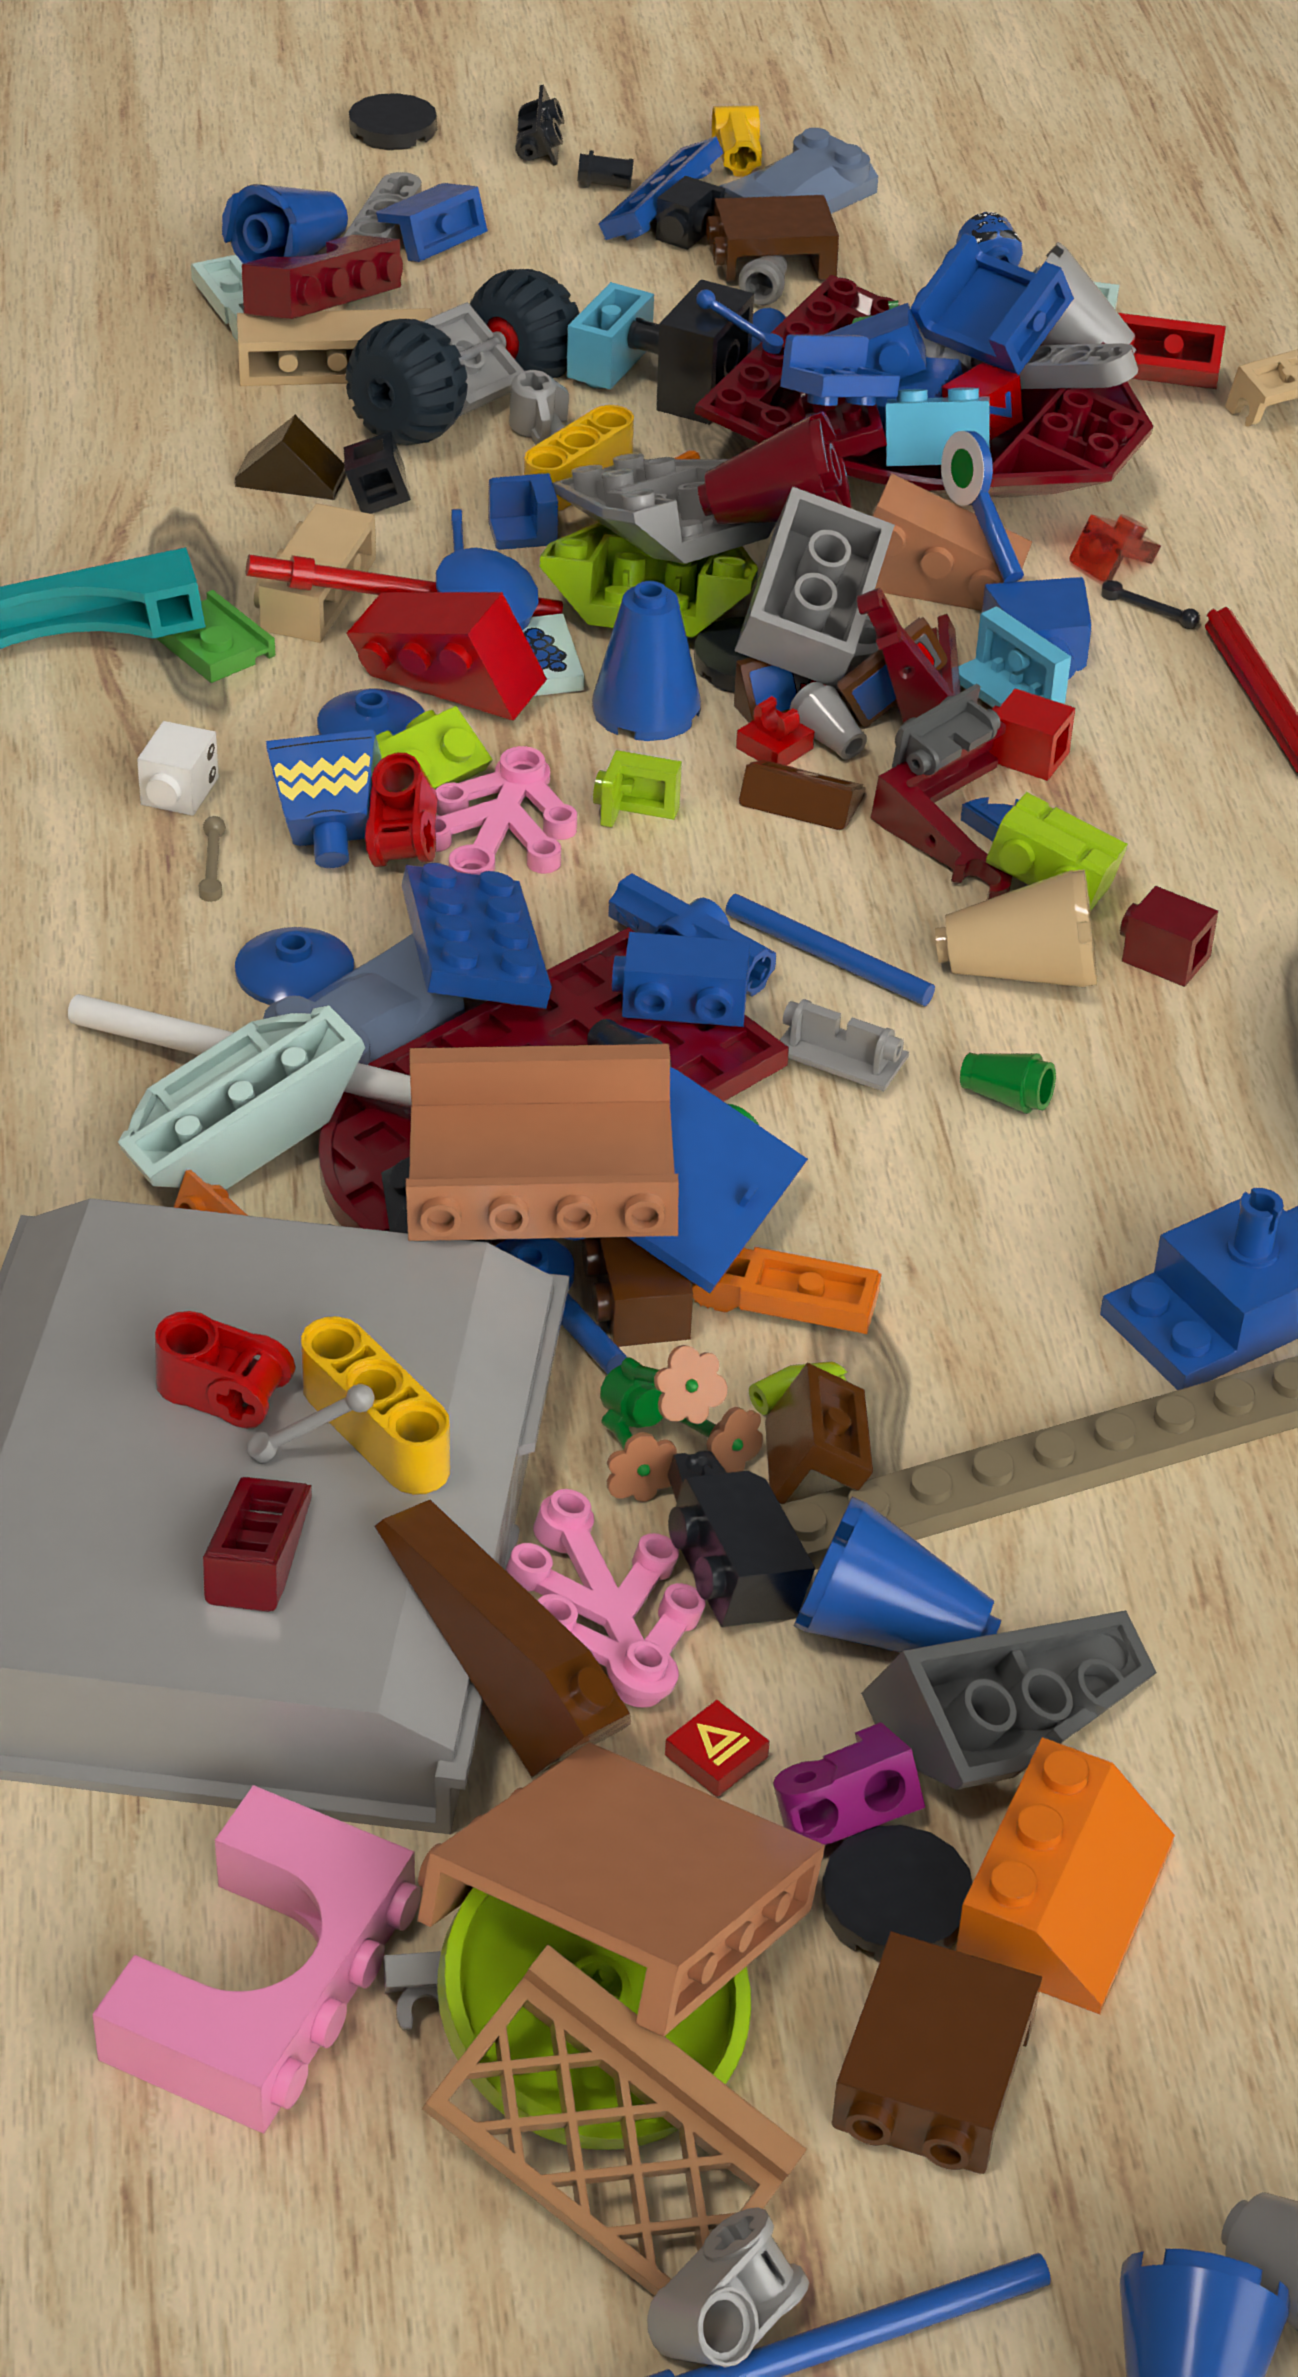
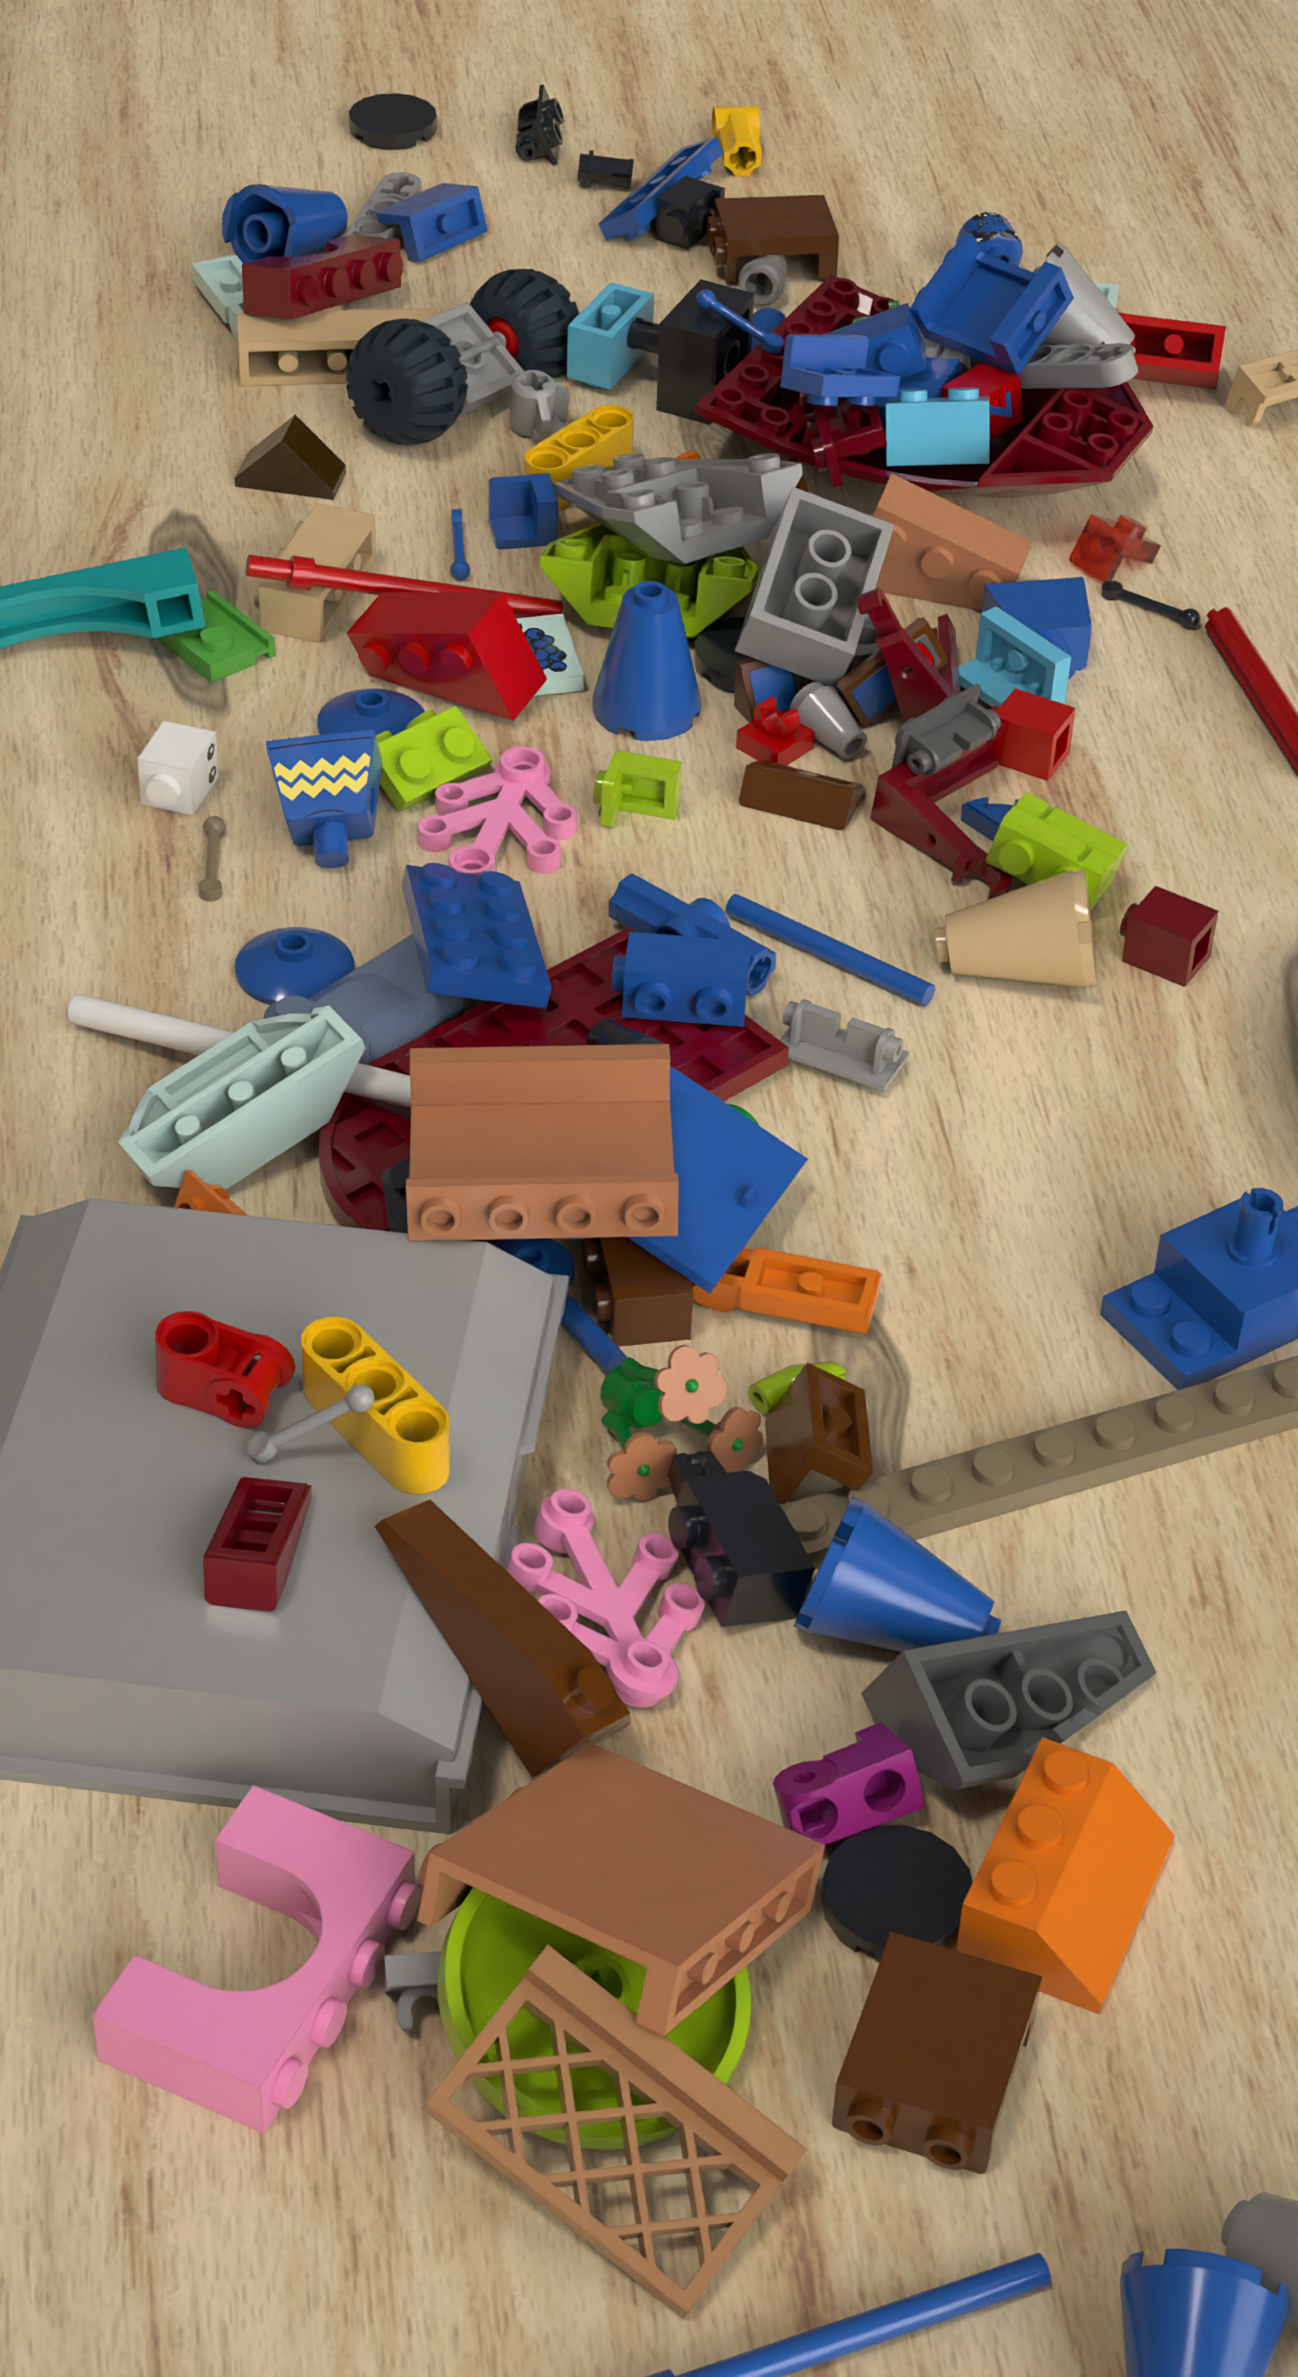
black brick [343,431,411,514] -> none
red piece [365,752,438,867] -> none
blue dish [436,547,539,630] -> none
light grey piece [647,2207,809,2367] -> none
red tile [665,1699,770,1797] -> none
dark red cone [698,412,851,524] -> none
sand blue slope [720,128,878,214] -> none
piece [941,431,1024,583] -> none
green cone [960,1052,1056,1114] -> none

